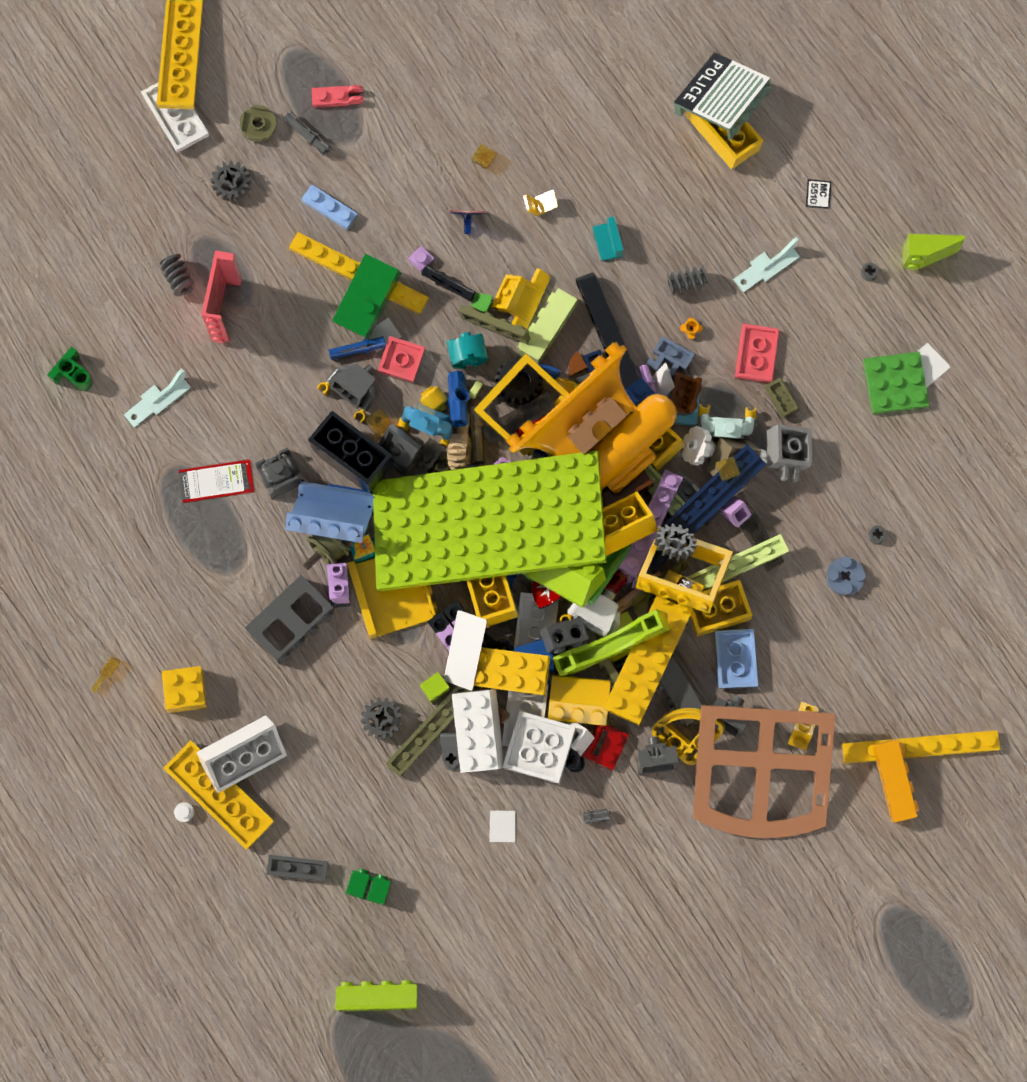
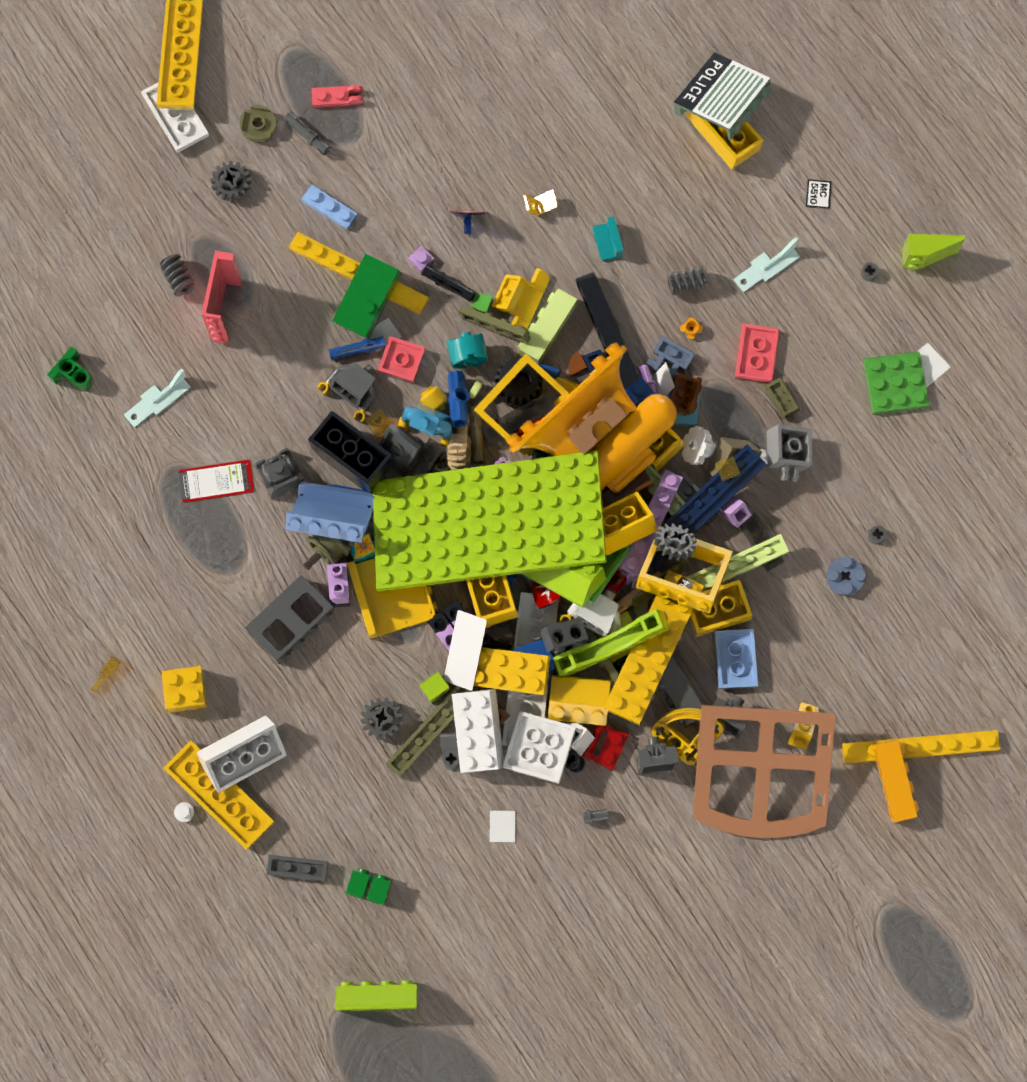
clear yellow plate [471,144,497,170] -> none
light aqua torso [698,404,757,439] -> none

